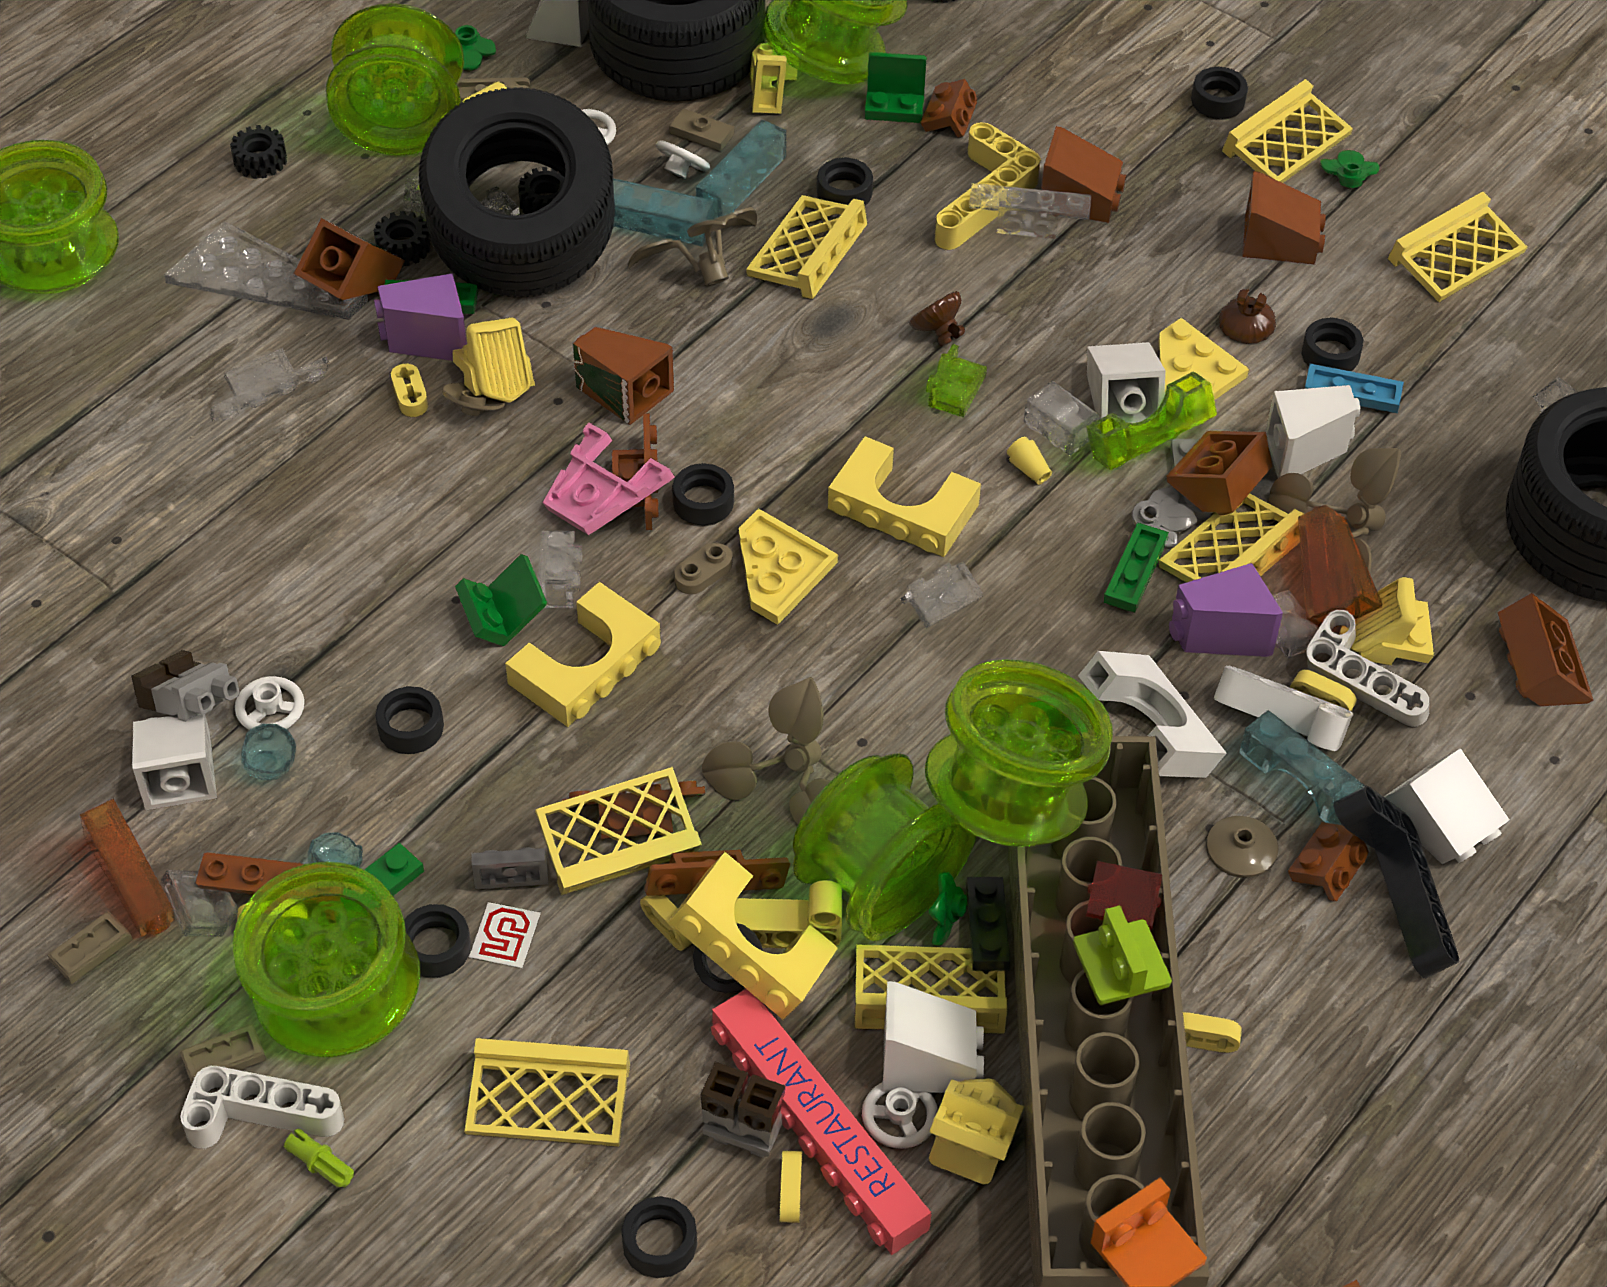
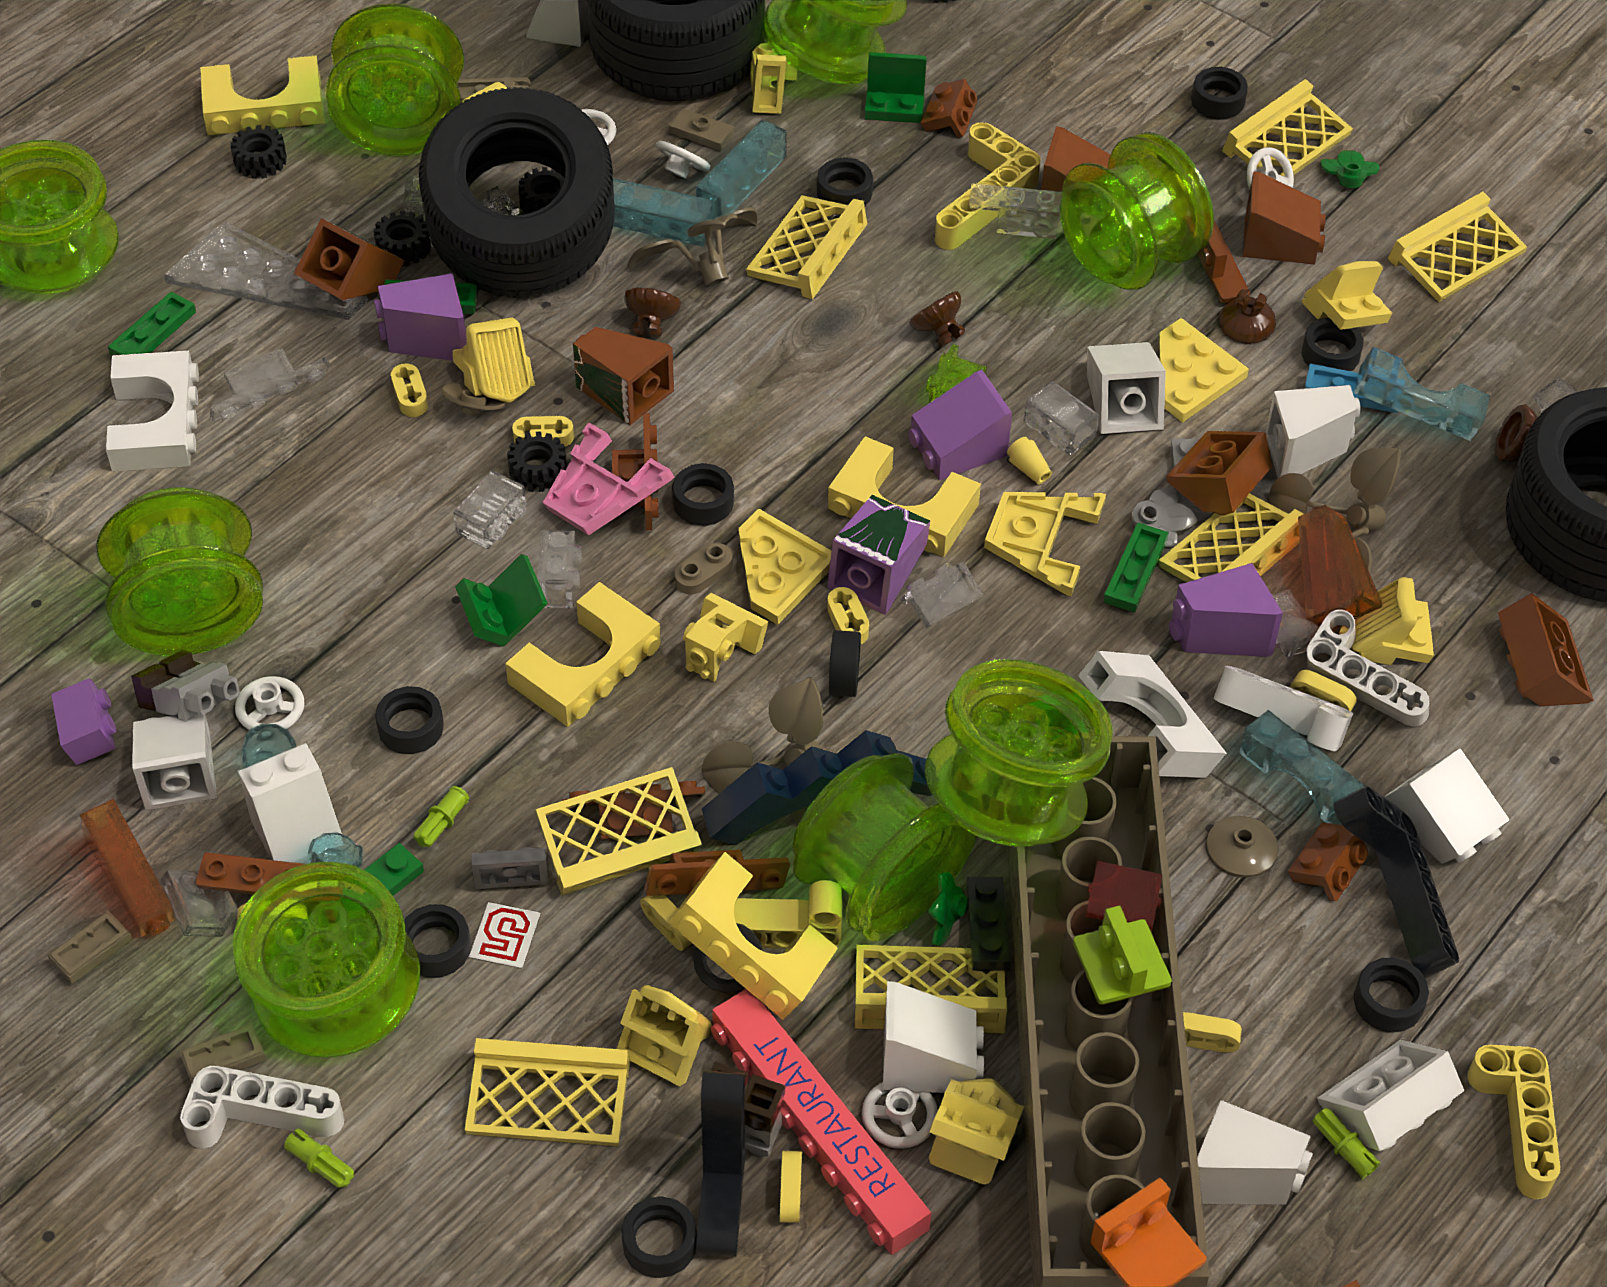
green plate [439,25,496,71] -> none
clear neon green arch [1086,371,1217,470] -> none
none -> medium lavender brick [51,678,117,765]
none -> clear neon green wheel [96,487,263,656]
none -> white arch [106,350,199,471]
none -> green plate [108,291,196,356]
none -> light yellow arch [200,55,324,135]
none -> white slope [238,743,345,863]
none -> lime axle [413,786,469,848]
none -> clear brick [453,470,527,549]
none -> black tyre [507,432,567,492]
none -> light yellow beam [512,416,574,447]
none -> light yellow piece [617,985,712,1086]
none -> reddish brown hair [624,287,681,338]
none -> light yellow tile [683,593,769,682]
none -> black beam [696,1071,745,1257]
none -> dark blue arch [701,730,940,845]
none -> medium lavender slope [827,495,930,615]
none -> light yellow beam [827,587,869,644]
none -> black tyre [829,630,861,697]
none -> medium lavender slope [908,370,1012,480]
none -> light yellow wing [984,492,1106,596]
none -> clear neon green wheel [1060,132,1214,290]
none -> dark orange bracket [1182,212,1250,303]
none -> white slope [1197,1100,1313,1205]
none -> white piece [1247,147,1294,189]
none -> light yellow piece [1301,261,1392,330]
none -> lime axle [1313,1108,1381,1180]
none -> white slope [1317,1040,1464,1151]
none -> clear light blue arch [1353,347,1490,441]
none -> black tyre [1353,958,1429,1032]
none -> light yellow beam [1467,1045,1560,1200]
none -> reddish brown hair [1494,404,1537,461]

